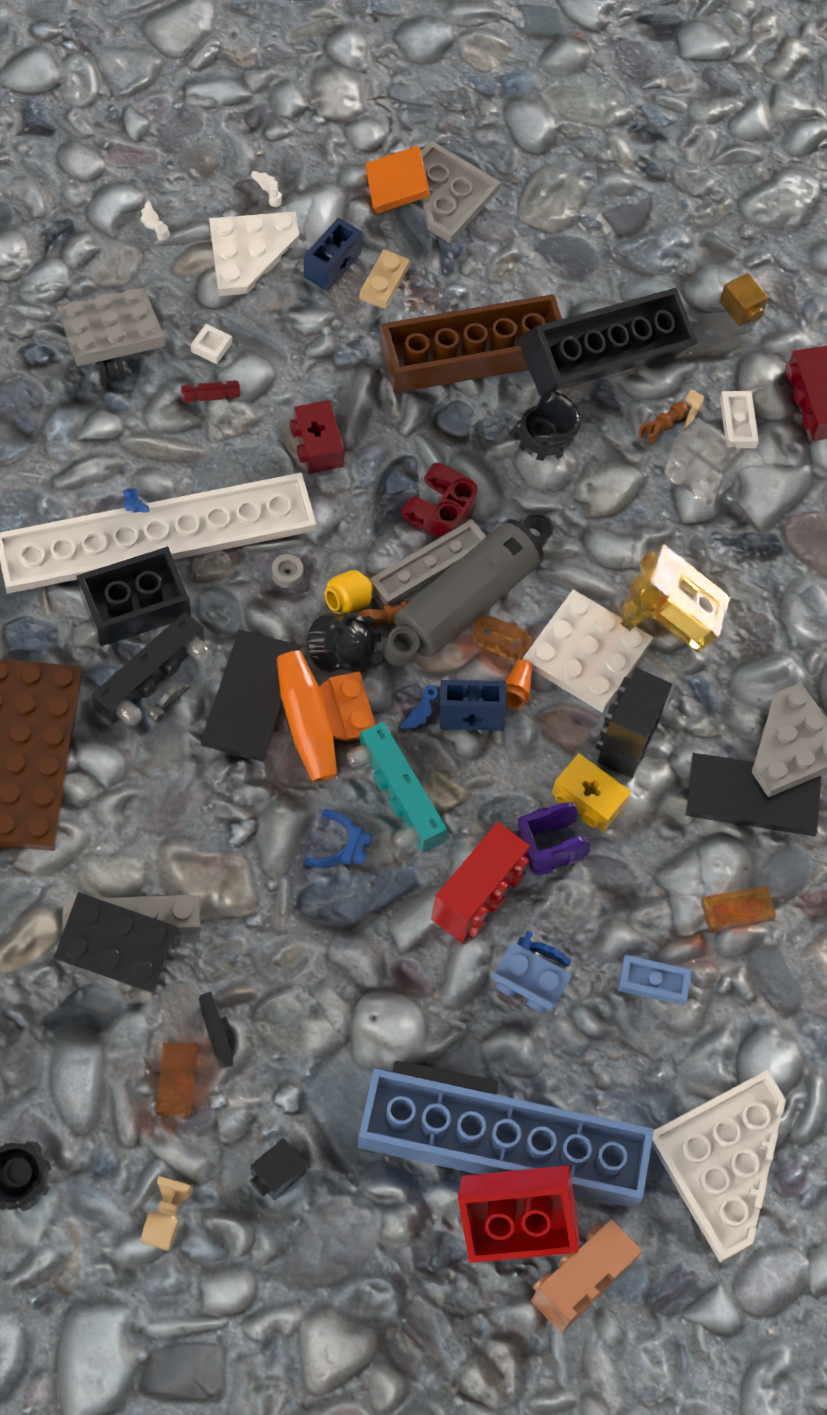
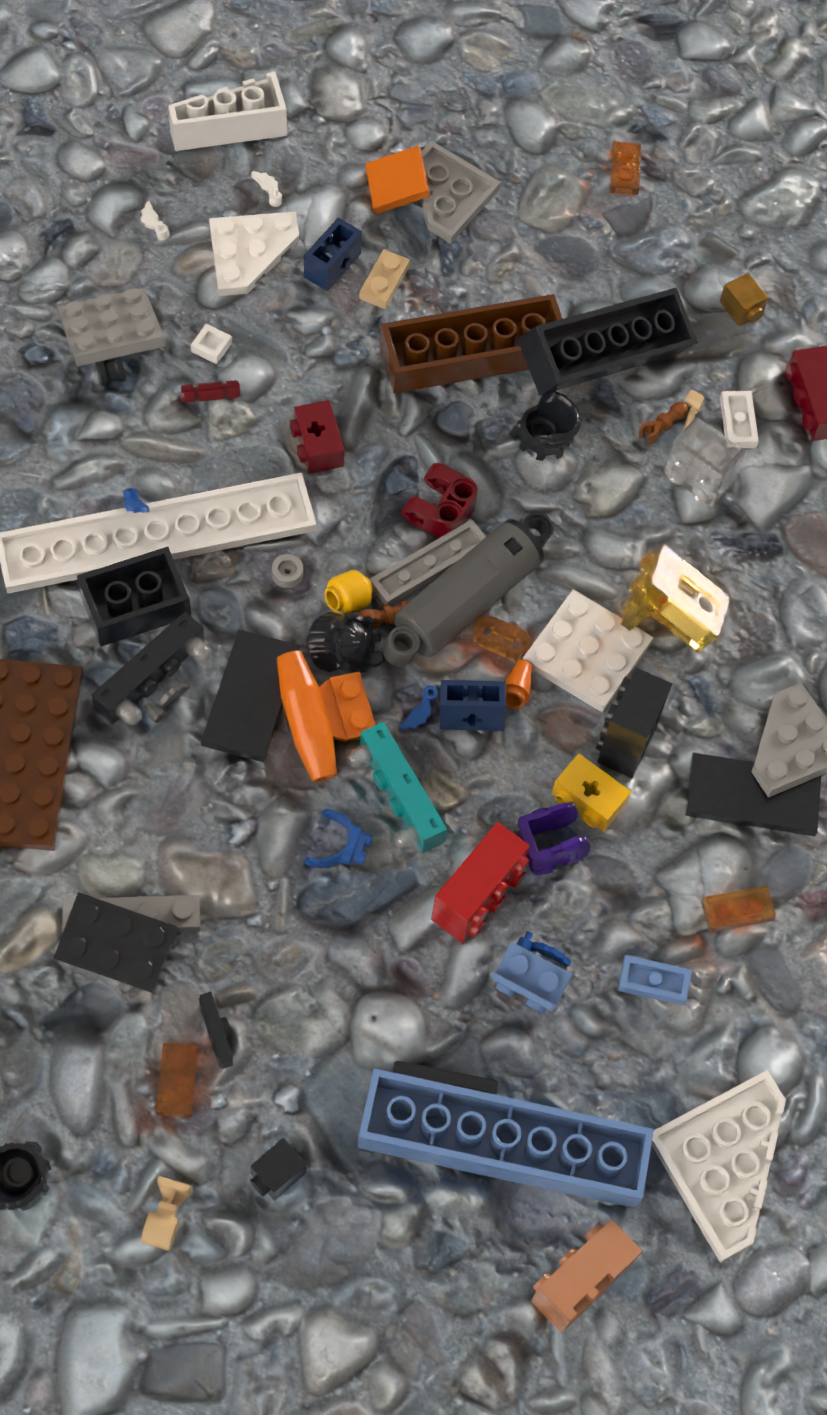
red brick [458,1165,580,1263] -> none
none -> white wedge [168,72,287,151]
none -> clear orange plate [610,141,641,196]

